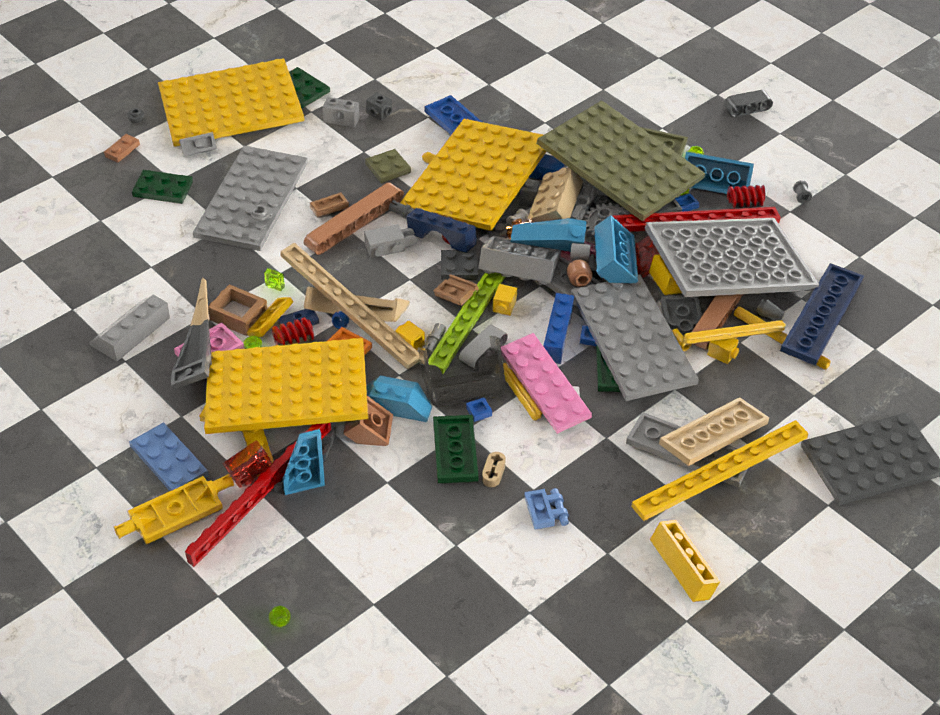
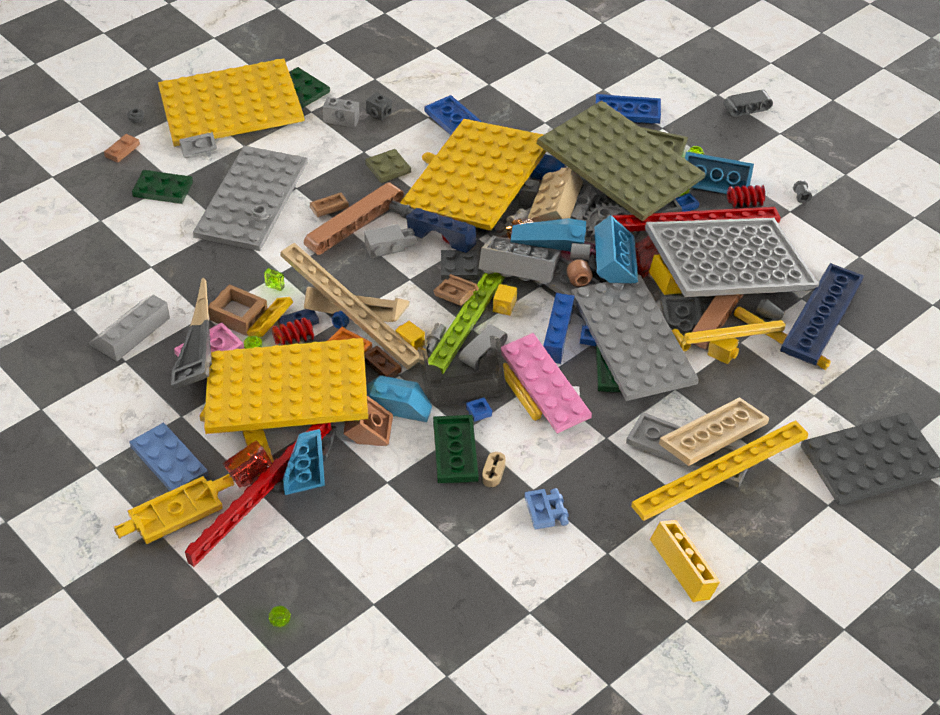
none -> reddish brown plate [364,345,402,378]
none -> blue plate [595,94,661,124]

